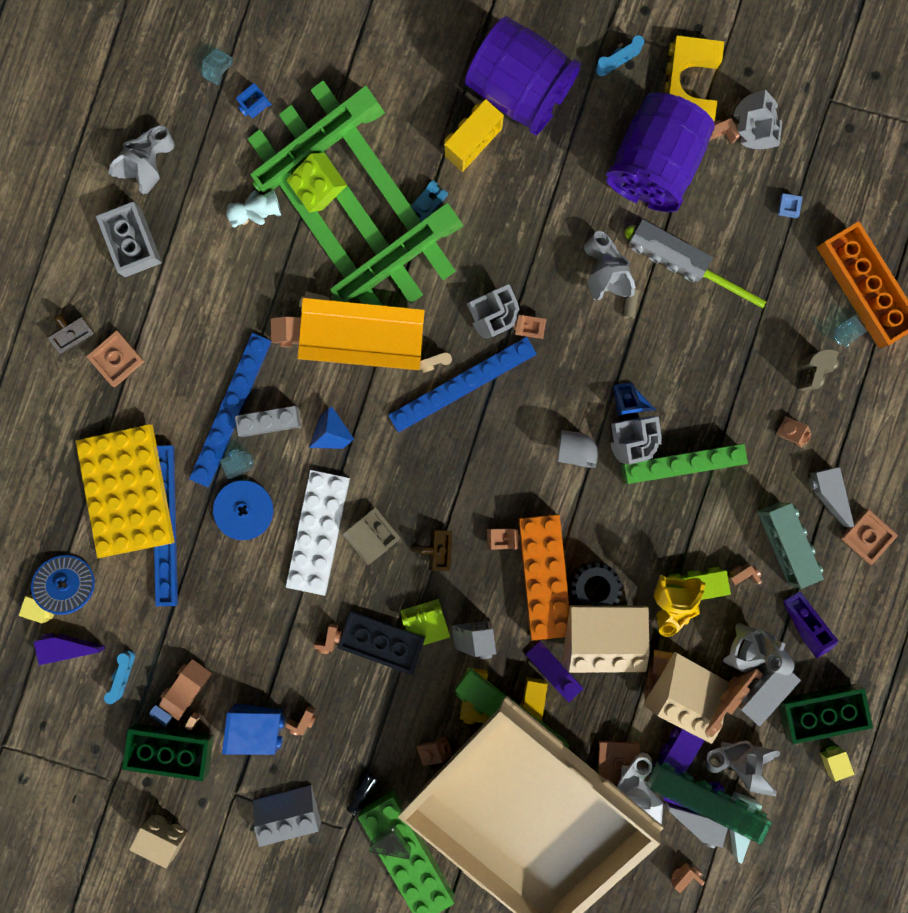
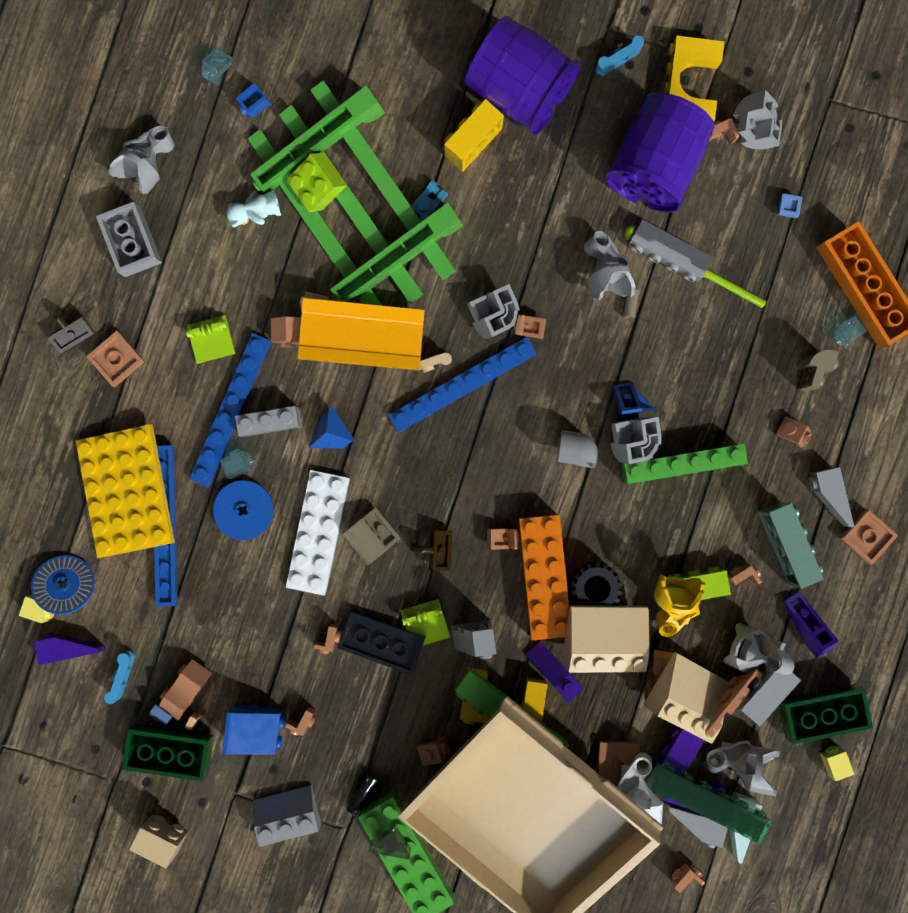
none -> lime hinge [186,315,235,364]

